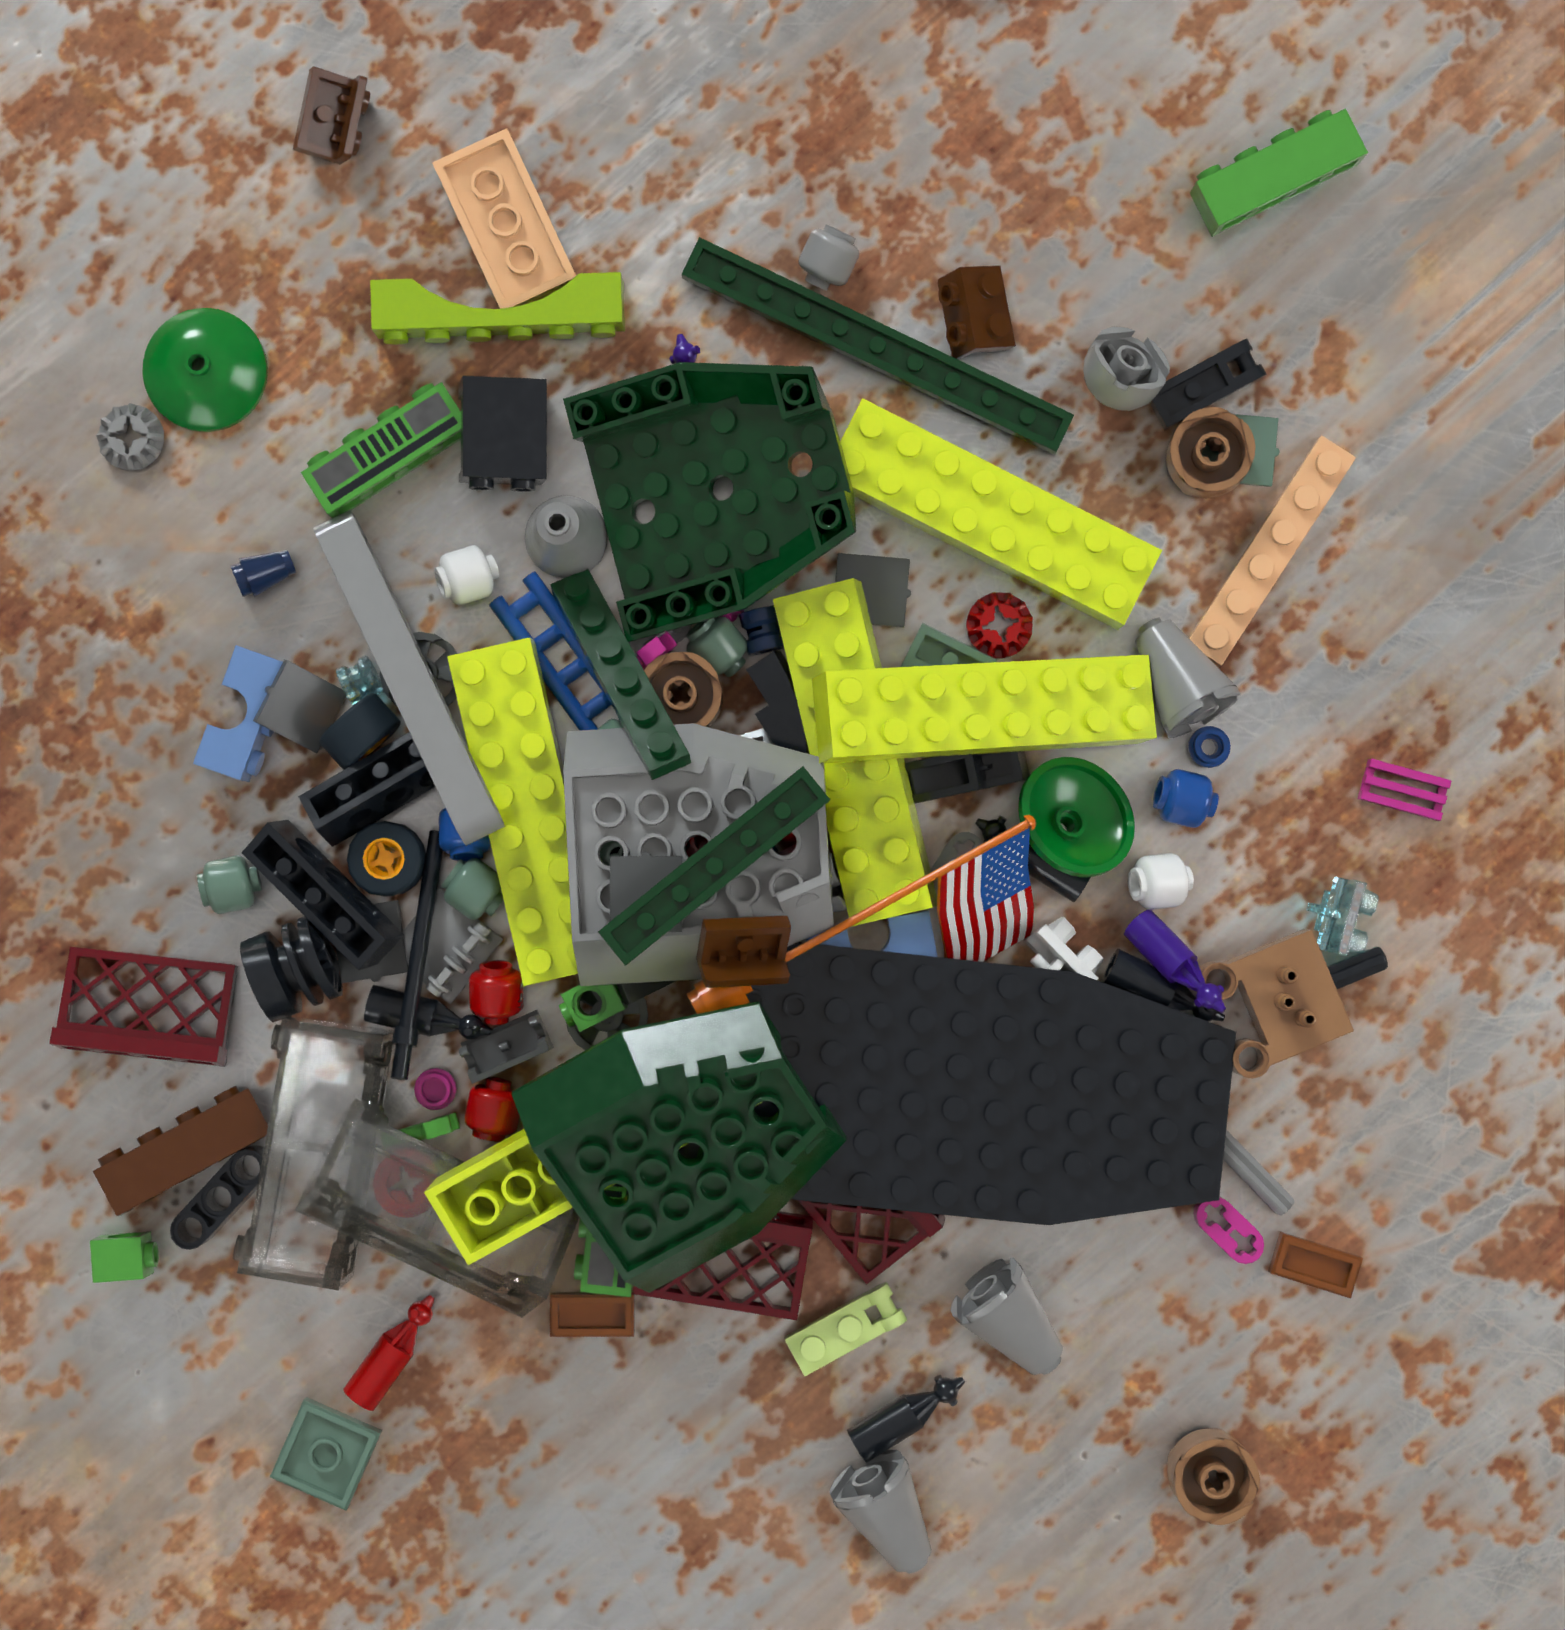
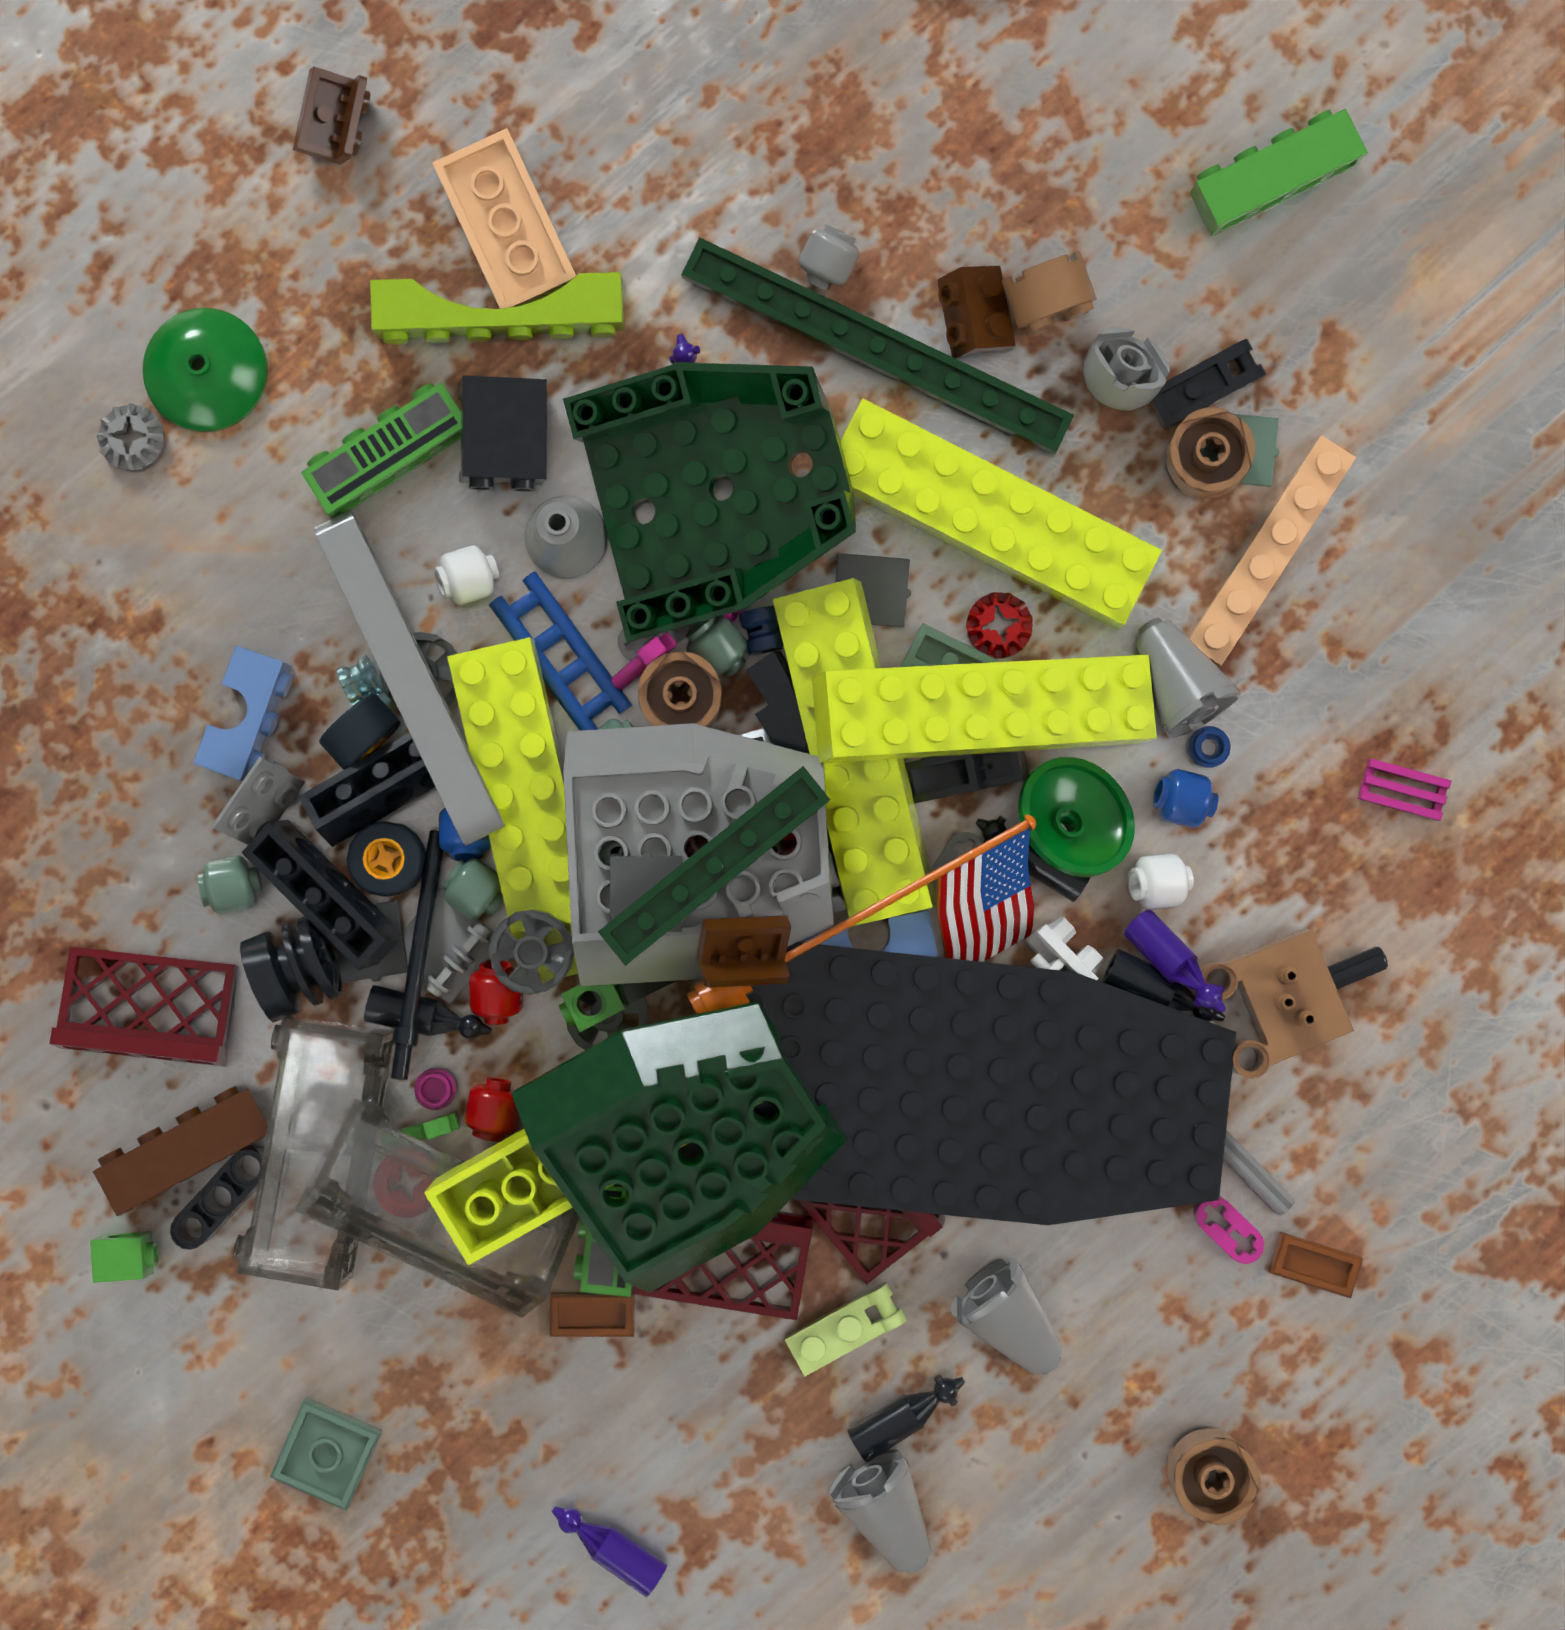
dark blue cone [230,549,296,597] -> none
dark grey piece [253,659,348,753] -> none
red wheel [343,1294,435,1411] -> none
dark grey hinge [459,1010,554,1084] -> none
dark green plate [550,569,691,780] -> none
clear light blue hips [1306,877,1379,956] -> none
none -> light grey hinge [211,757,305,845]
none -> dark grey piece [488,909,574,995]
none -> dark purple wheel [551,1506,667,1598]
none -> medium nougat brick [1001,251,1097,336]

